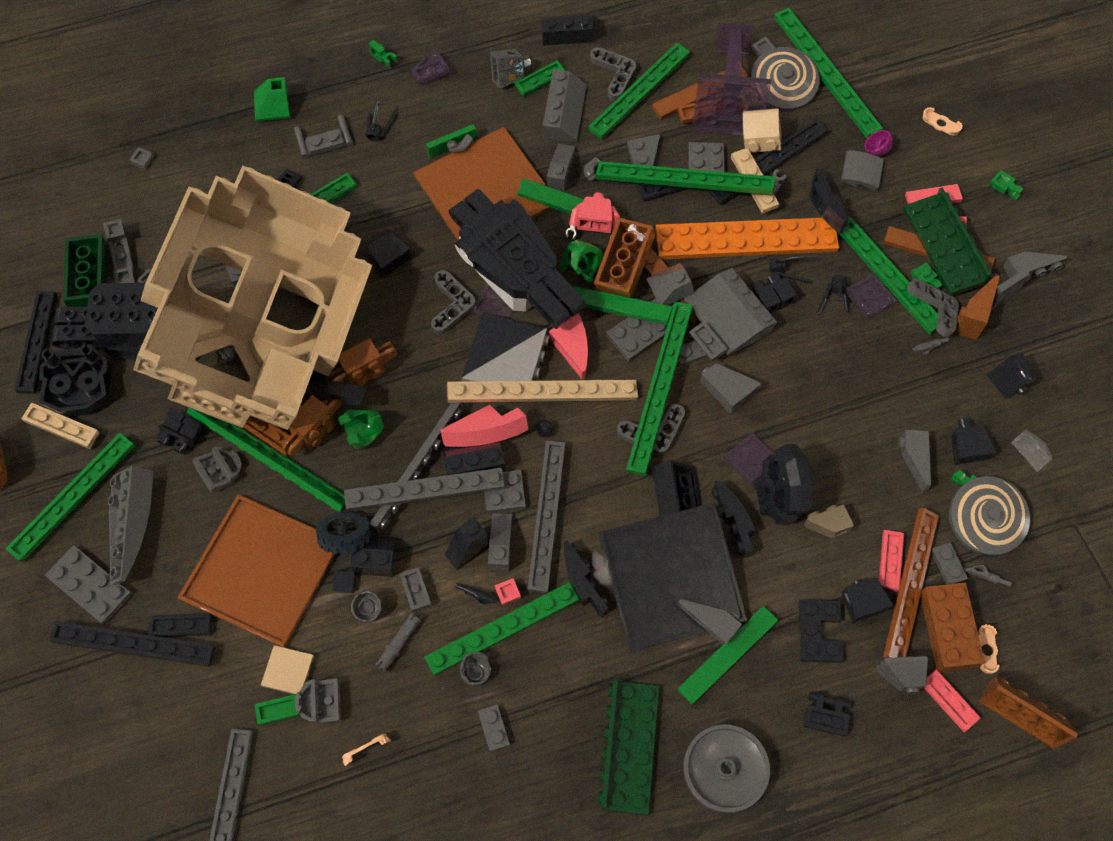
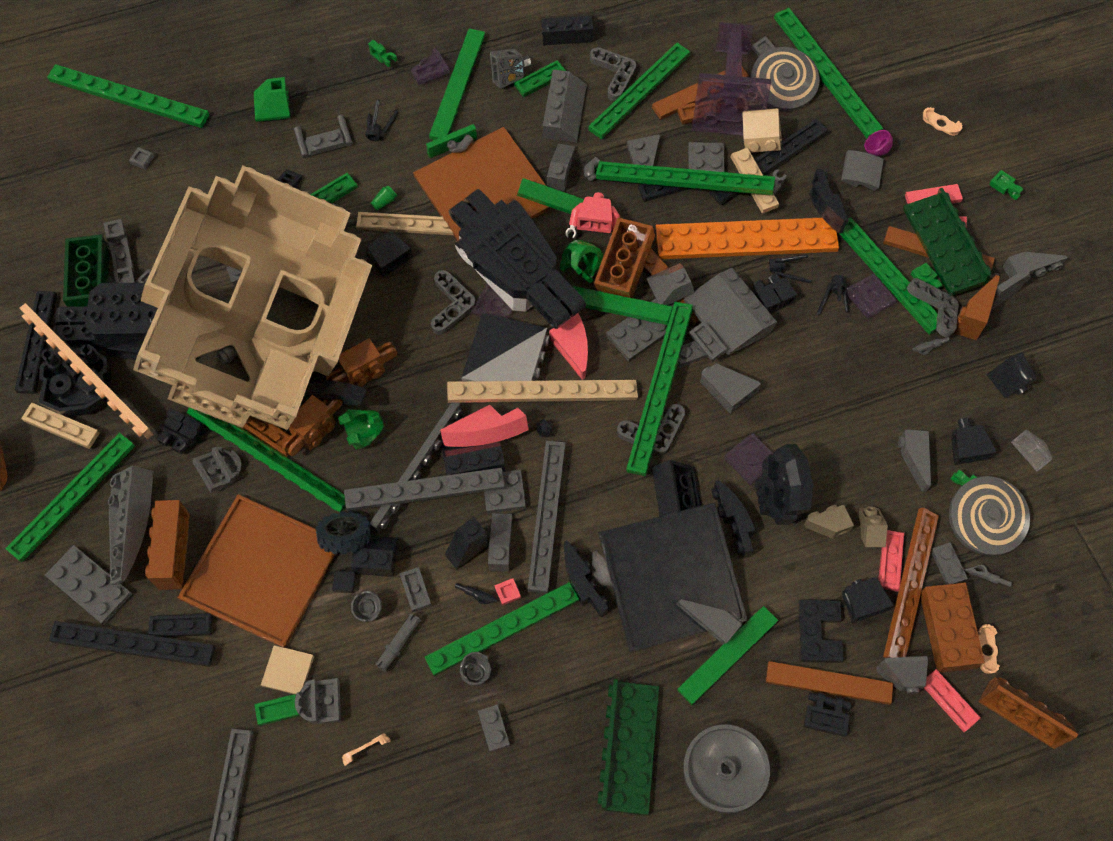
none -> light nougat plate [20,303,154,440]
none -> green plate [47,64,209,128]
none -> dark orange brick [145,500,190,590]
none -> tan tile [356,212,453,235]
none -> green cone [370,185,397,211]
none -> green tile [429,28,485,140]
none -> dark orange tile [765,661,893,705]
none -> dark tan slope [859,506,888,547]

